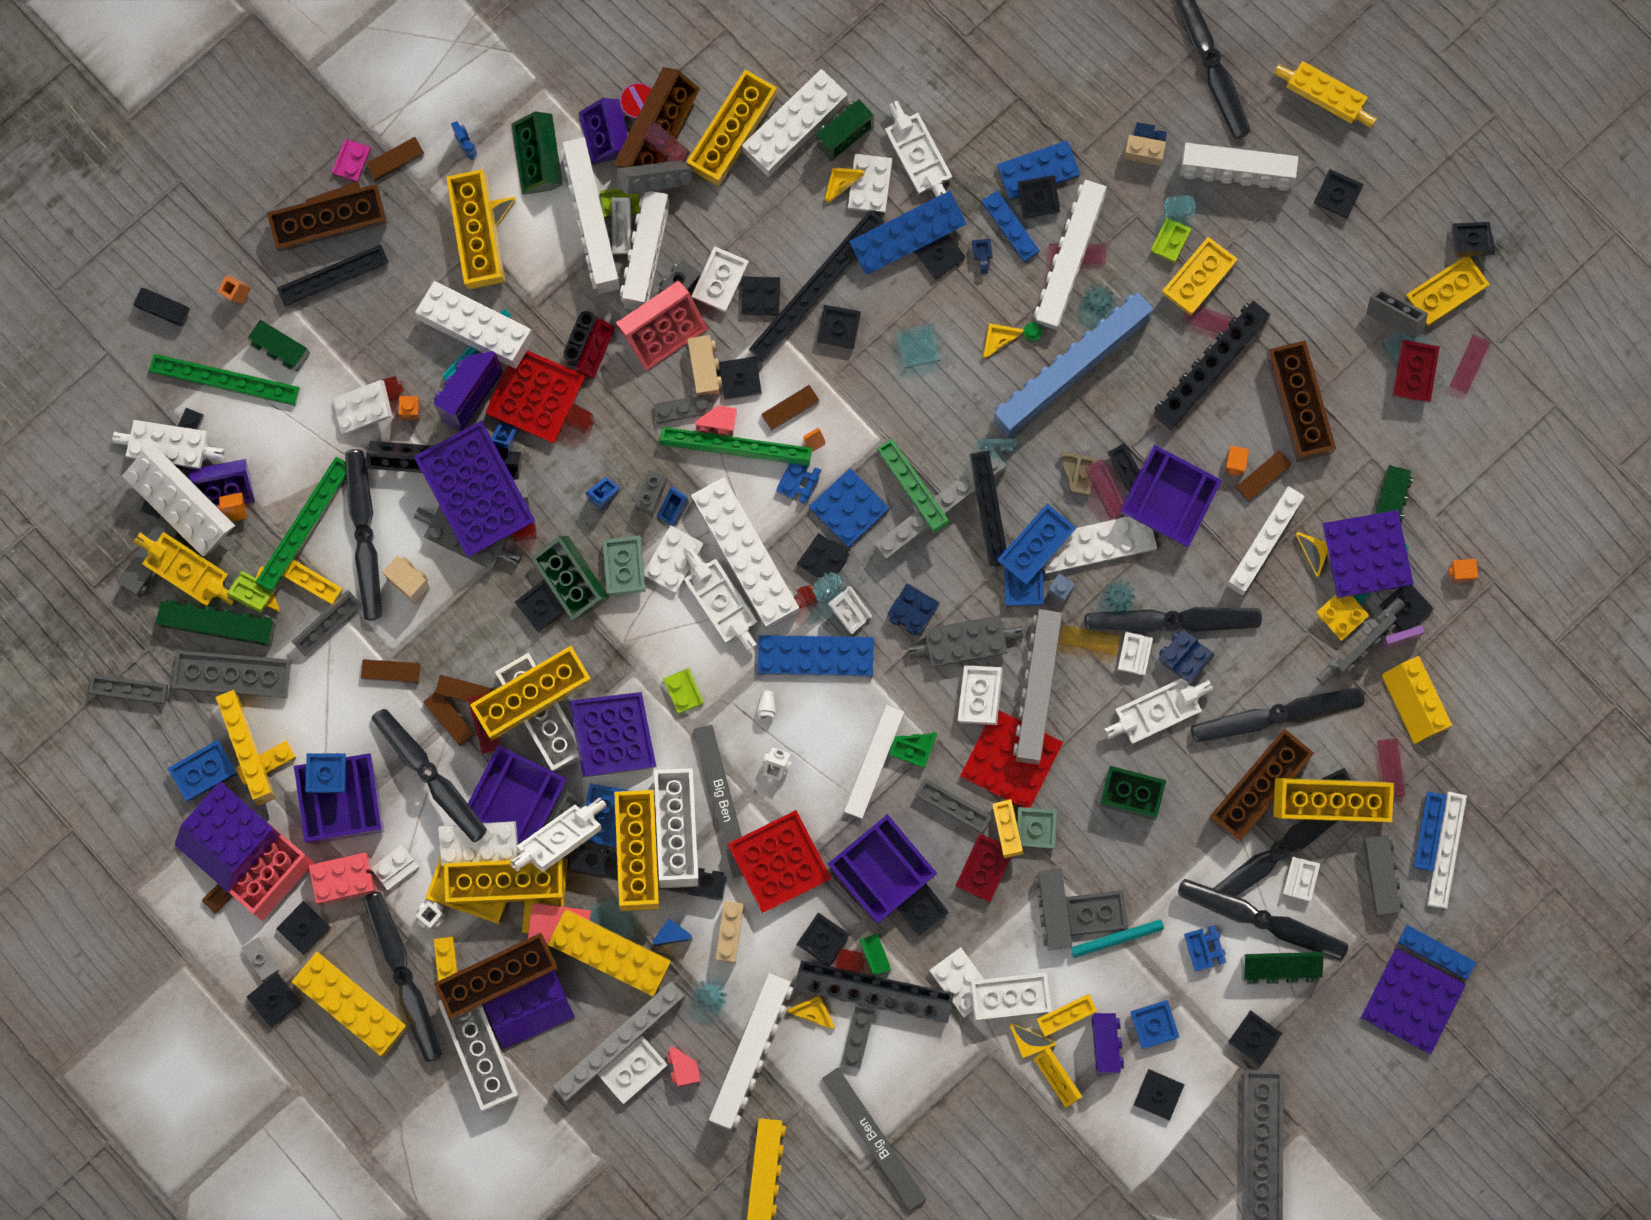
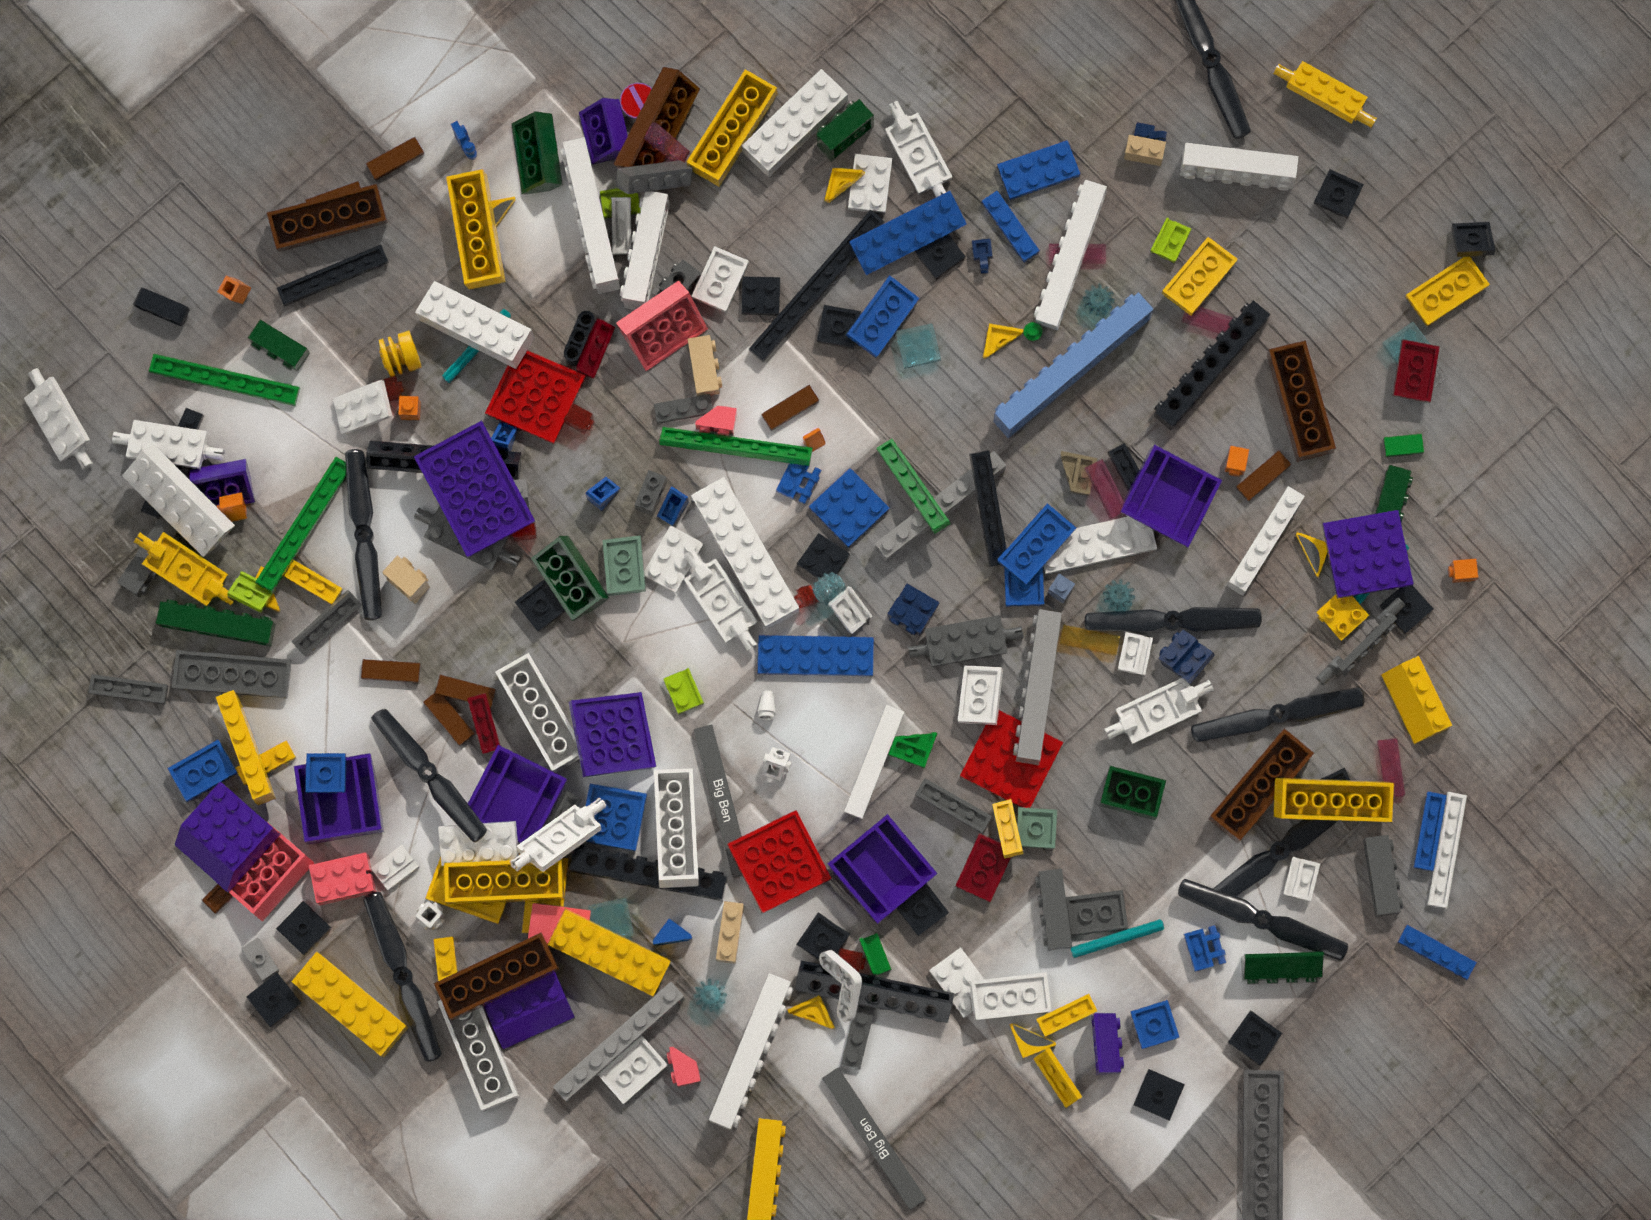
dark pink plate [332,139,371,182] -> none
dark purple slope [434,351,503,432] -> none
yellow brick [470,646,592,741] -> none
yellow brick [615,790,659,911] -> none
black plate [719,356,762,400] -> none
clear light blue plate [977,438,1017,451] -> none
black plate [1017,175,1060,219] -> none
clear light blue gear [1164,195,1196,219] -> none
dark purple plate [1360,948,1466,1055] -> none
dark grey brick [1366,288,1428,340] -> none
medium lavender tile [1381,625,1424,651] -> none
clear pink tile [1449,334,1490,394] -> none
none -> white plate [24,368,93,470]
none -> yellow wheel [379,330,422,377]
none -> white beam [819,950,862,1022]
none -> blue plate [846,275,919,358]
none -> green tile [1383,434,1424,457]

